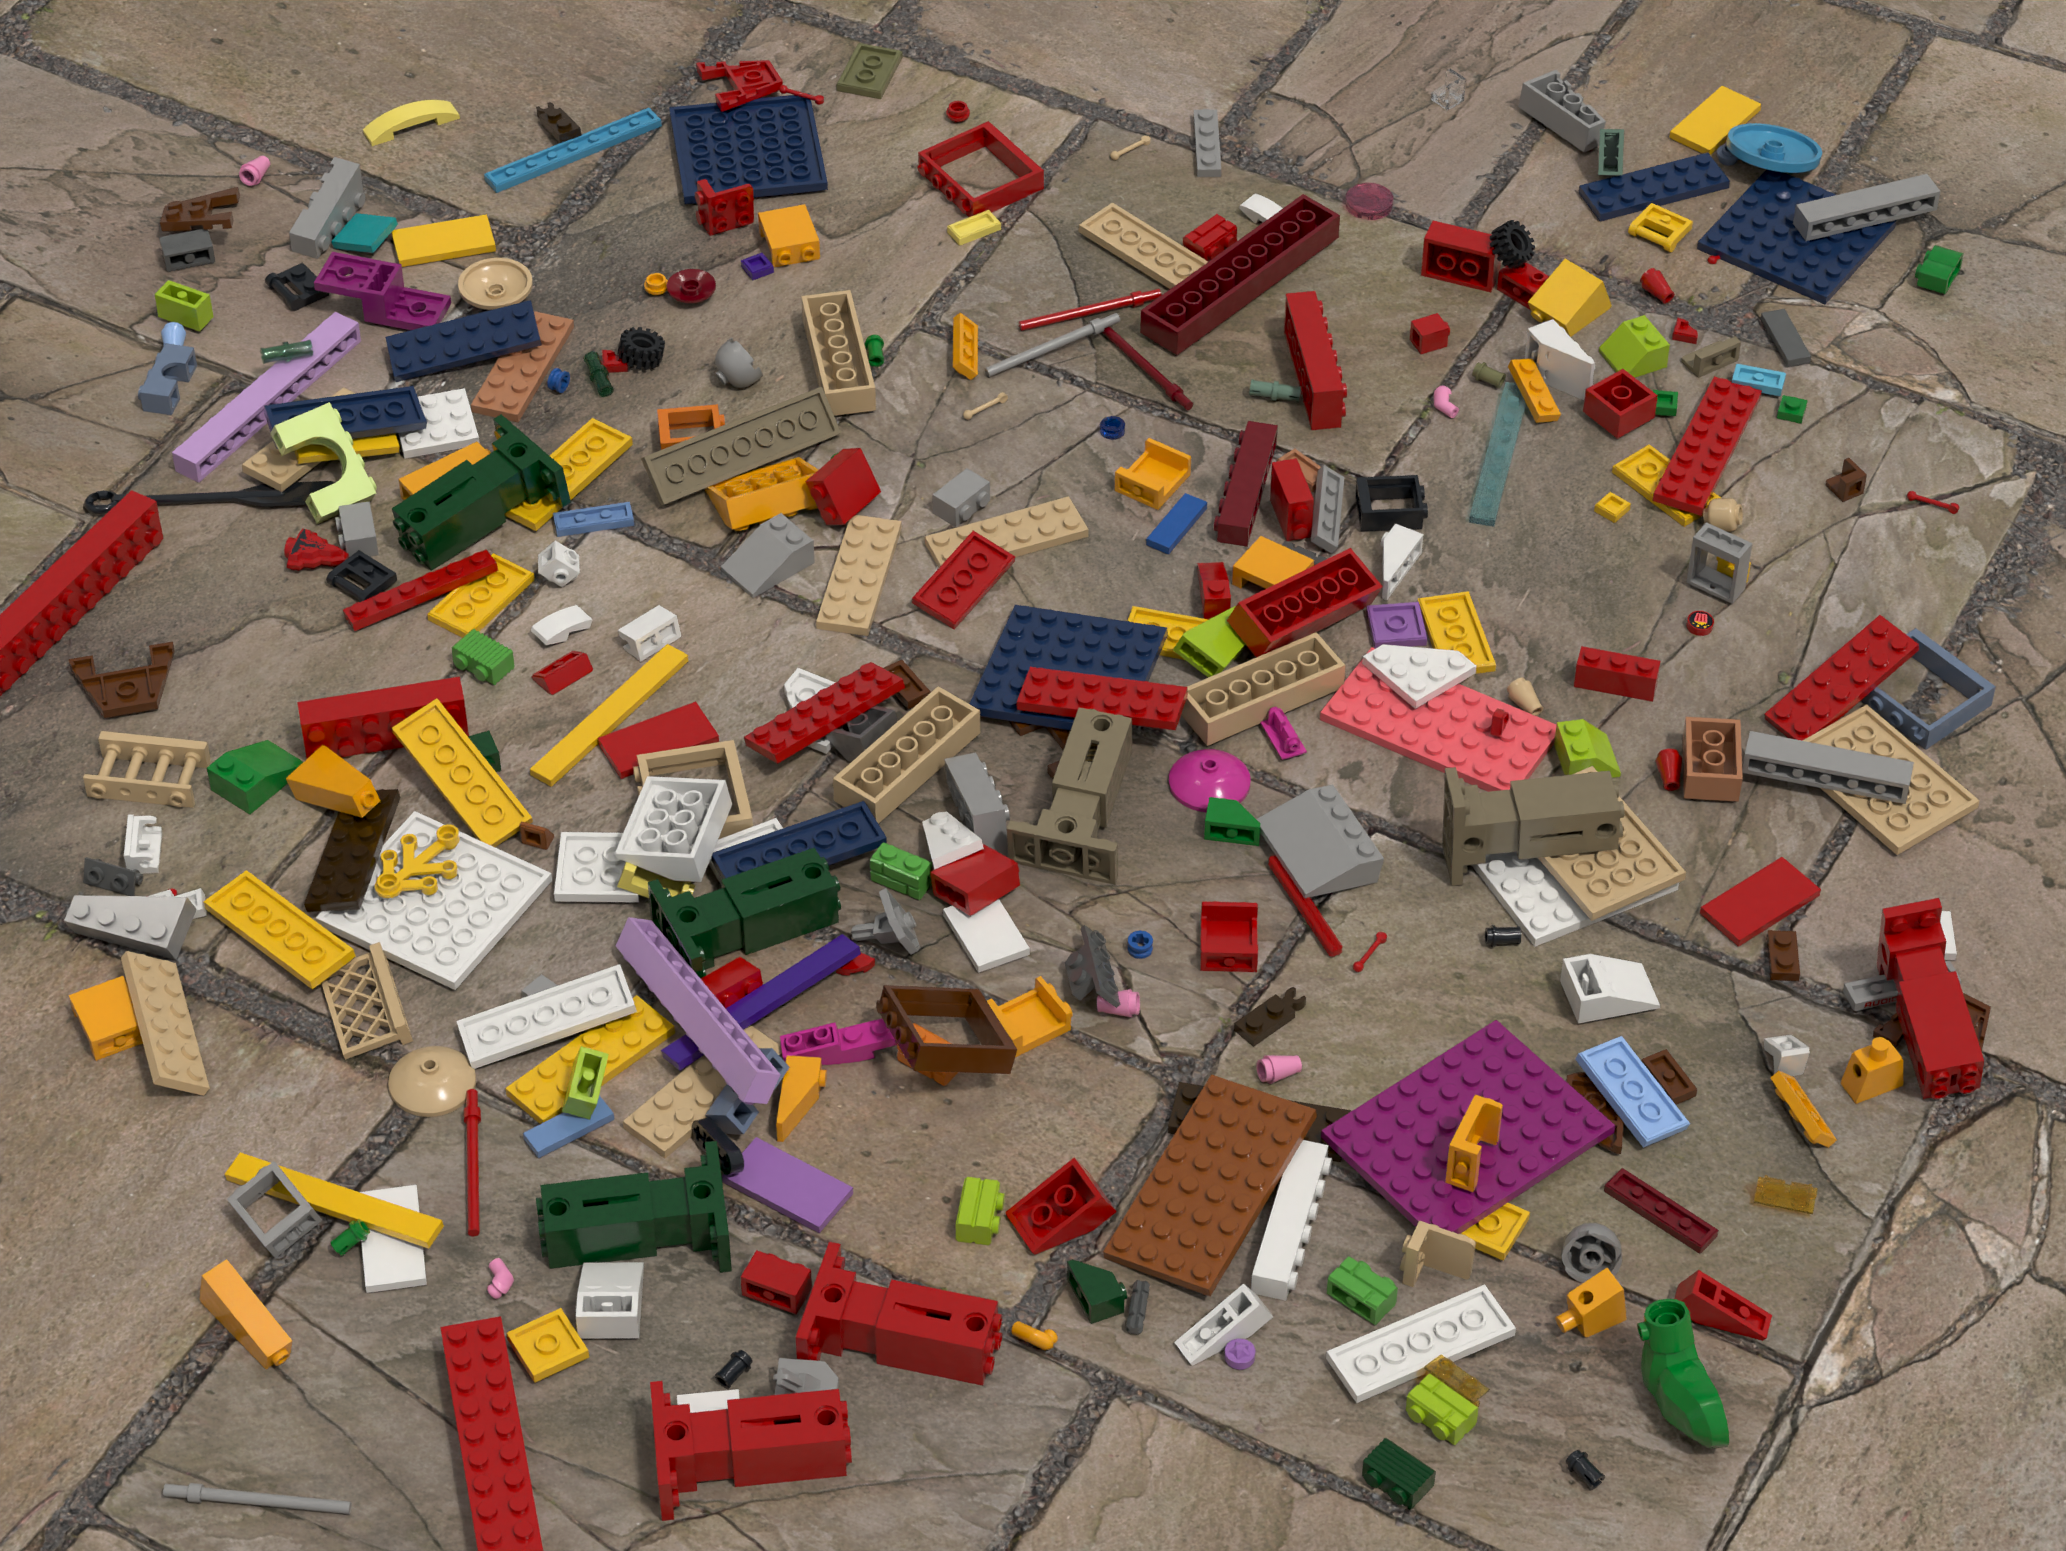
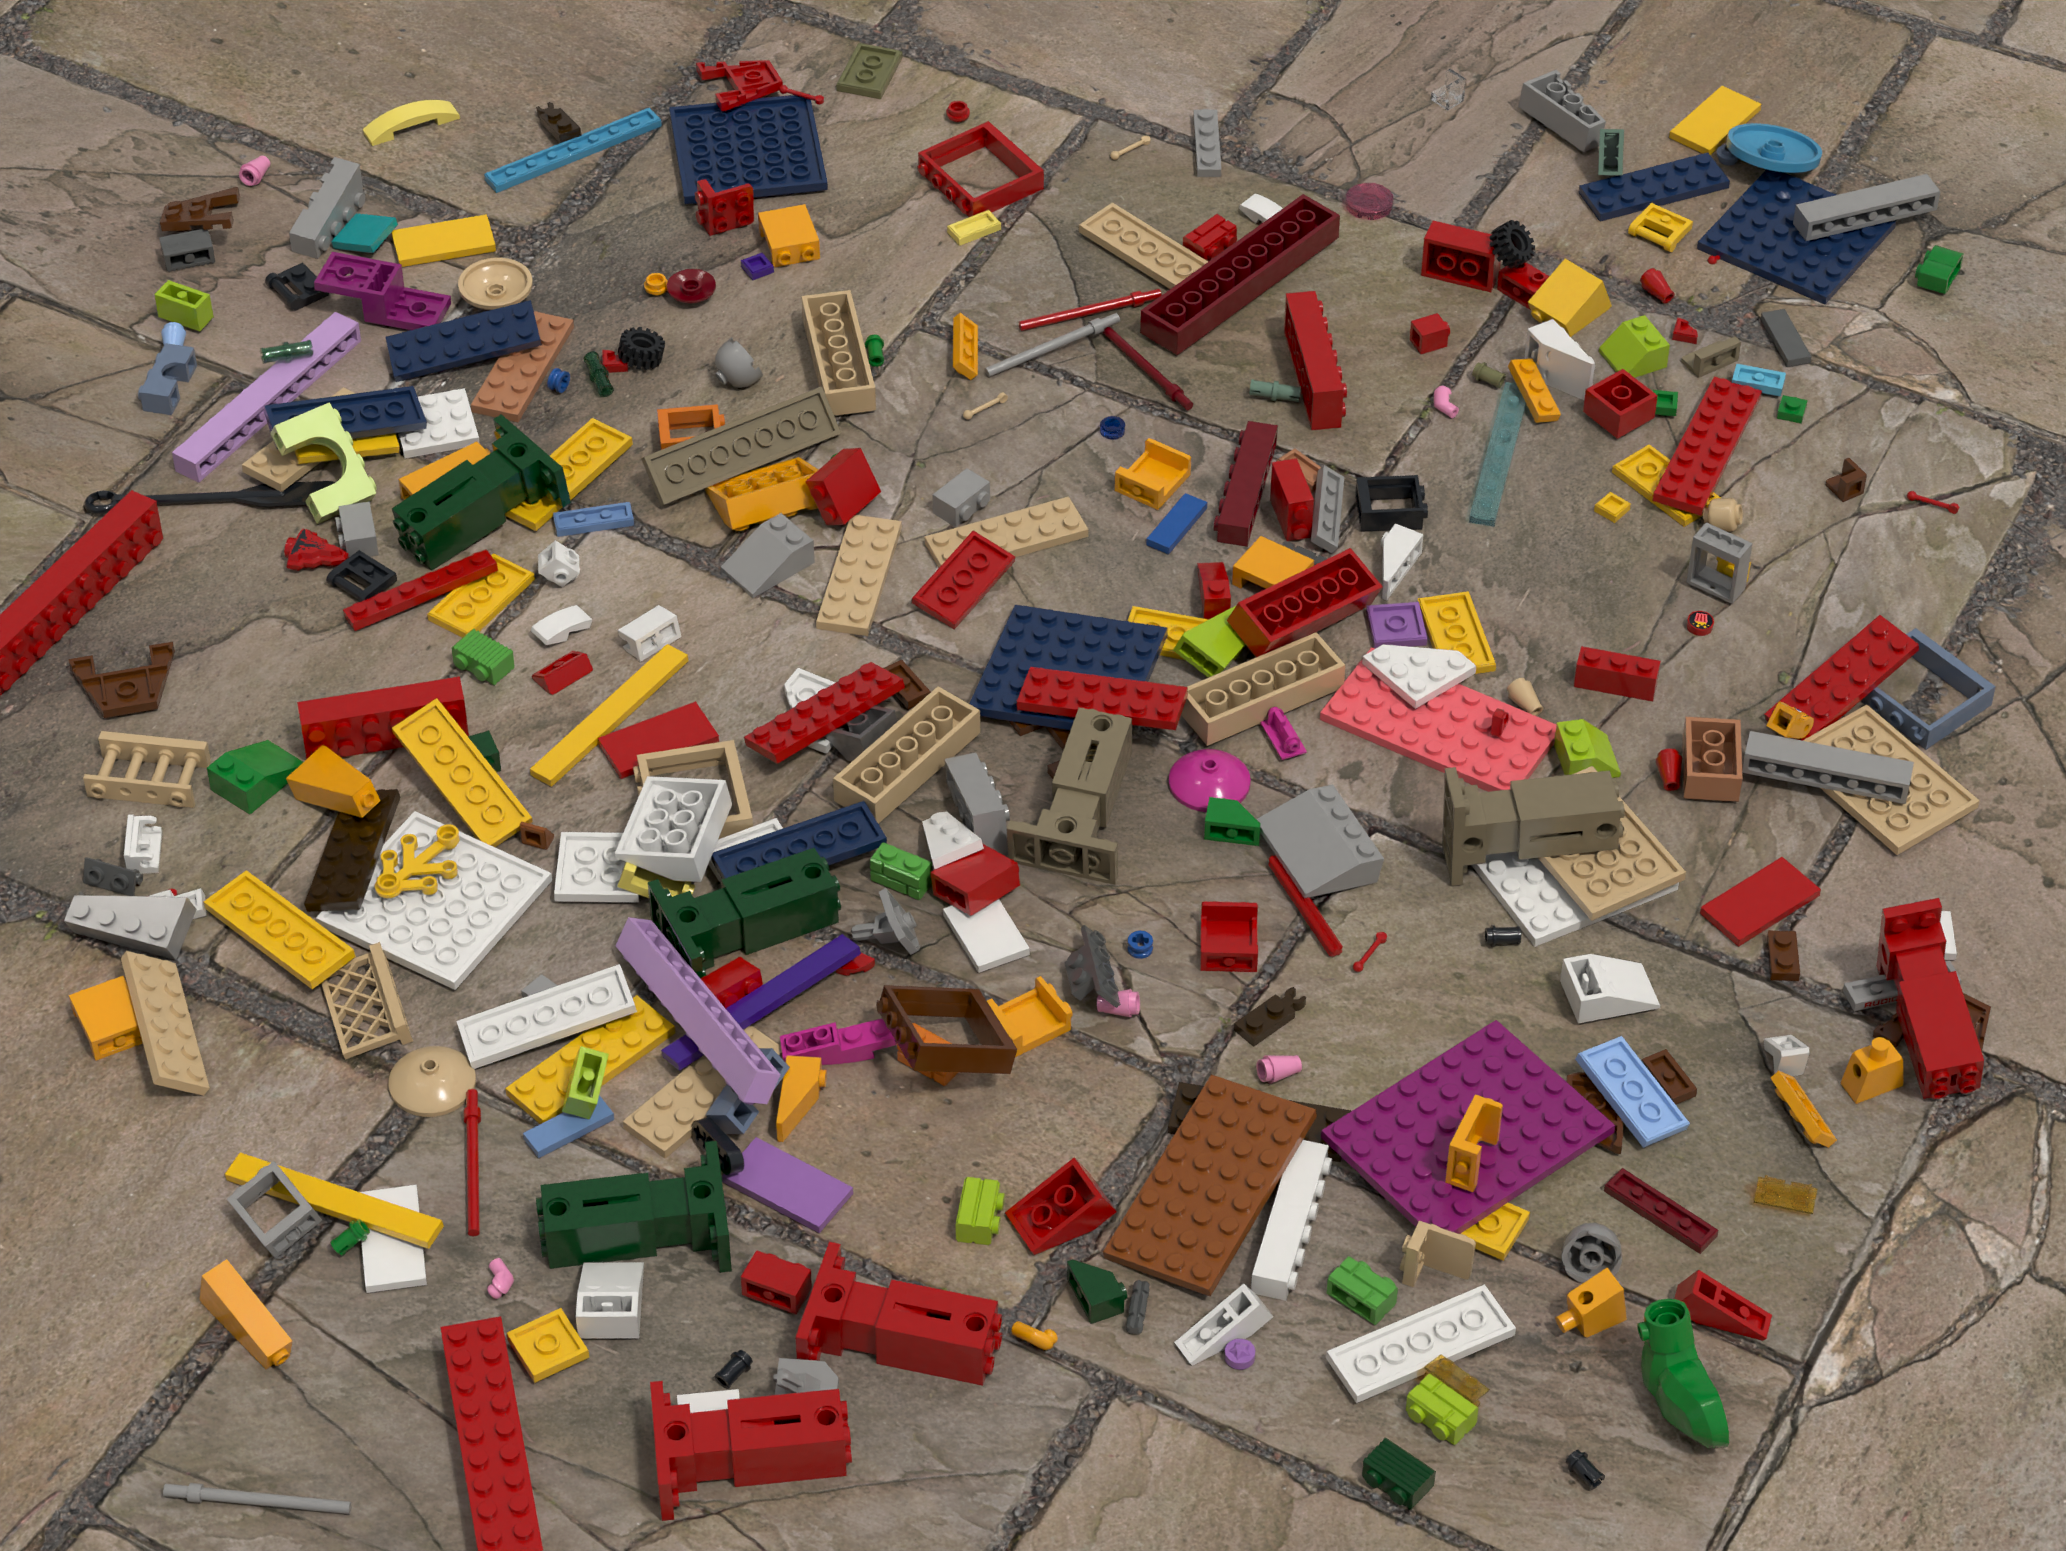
none -> light orange leg [1766,702,1814,739]

